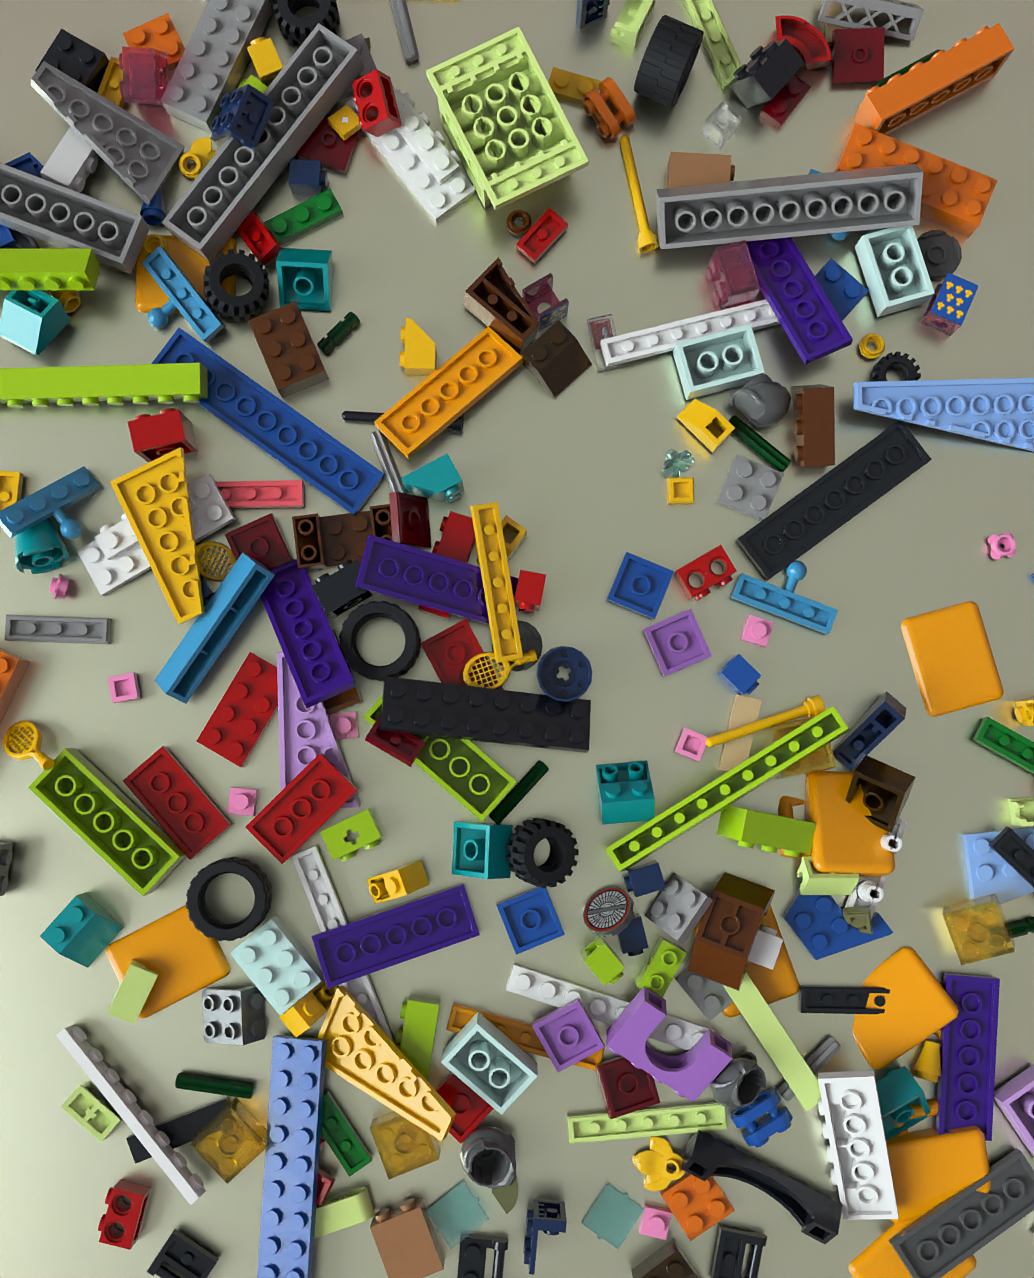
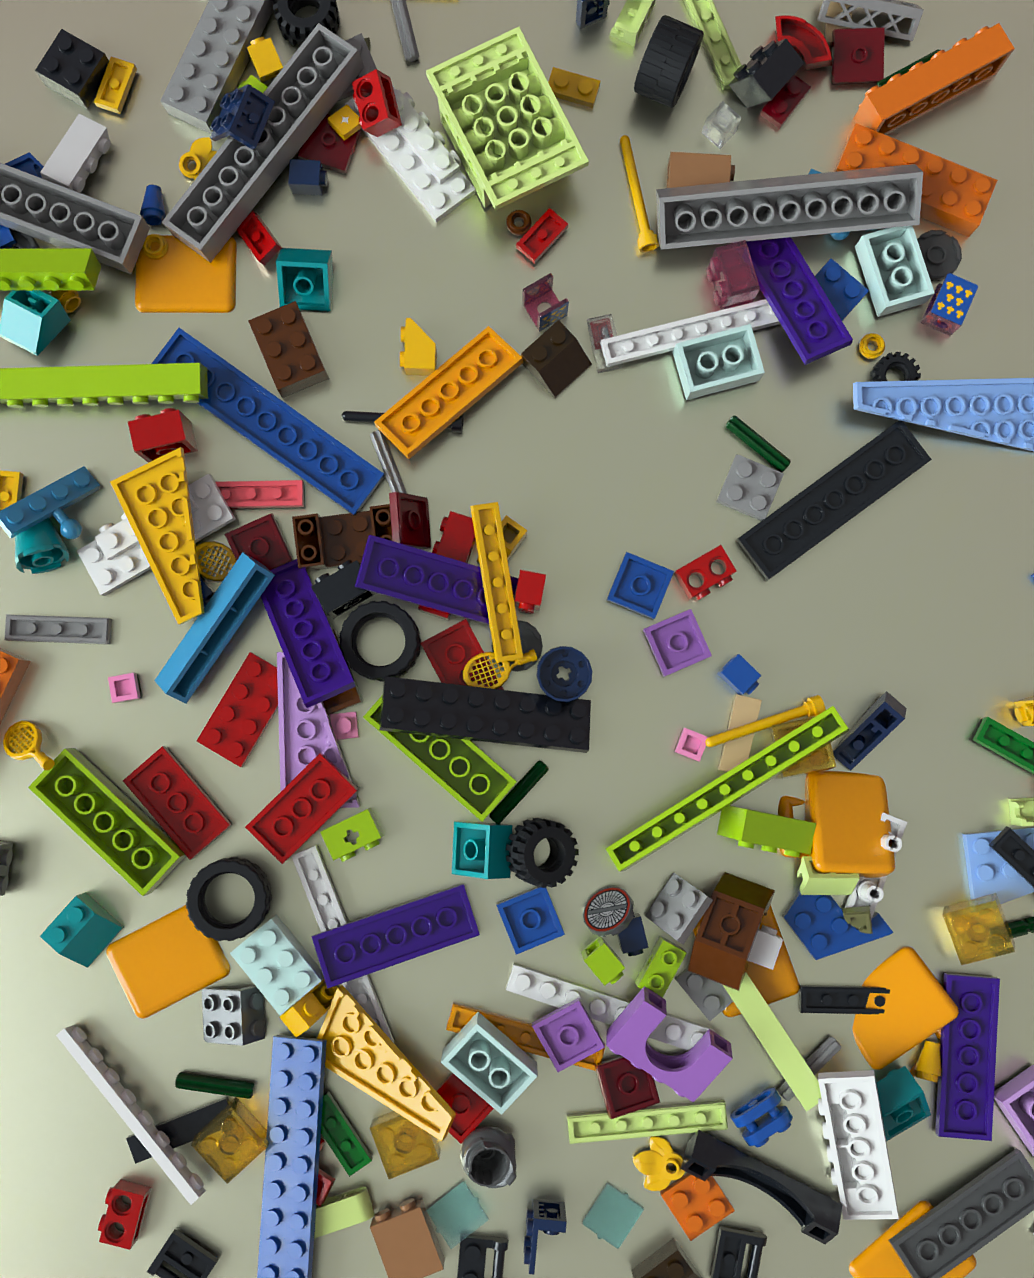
light grey wing [31,61,185,206] -> none
bright pink plate [49,574,70,599] -> none
yellowish green hinge [61,1085,121,1142] -> none
yellowish green hinge [107,959,158,1024] -> none
clear pink brick [119,47,168,107] -> none
orange plate [123,13,185,81] -> none
dark azure plate [142,246,225,342] -> none
black tyre [204,249,269,321] -> none
bright pink plate [227,787,258,816] -> none
green plate [264,188,343,245] -> none
dark green axle [317,312,360,354] -> none
dark red plate [365,716,426,767] -> none
yellow slope [366,860,430,904] -> none
lime brick [396,995,441,1081] -> none
teal slope [401,453,464,503] -> none
reddish brown wedge [463,257,540,354] -> none
olive tile [492,1179,518,1214] -> none
orange brick [582,77,636,139] -> none
teal slope [596,760,655,825] -> none
dark blue brick [623,860,666,897] -> none
bright pink plate [639,1204,672,1240] -> none
clear light blue plant [662,449,694,478] -> none
yellow tile [667,477,695,505] -> none
yellow slope [676,399,735,453] -> none
dark grey helmet [710,1051,766,1109] -> none
dark grey helmet [730,374,791,428] -> none
dark azure plate [731,560,838,635] -> none
bright pink plate [740,615,774,648] -> none
reddish brown wedge [791,384,835,467] -> none
dark brown slope [846,755,916,833] -> none
light orange piece [886,1098,991,1223] -> none
light orange piece [901,601,1004,717] -> none
bright pink plate [988,532,1016,560] -> none

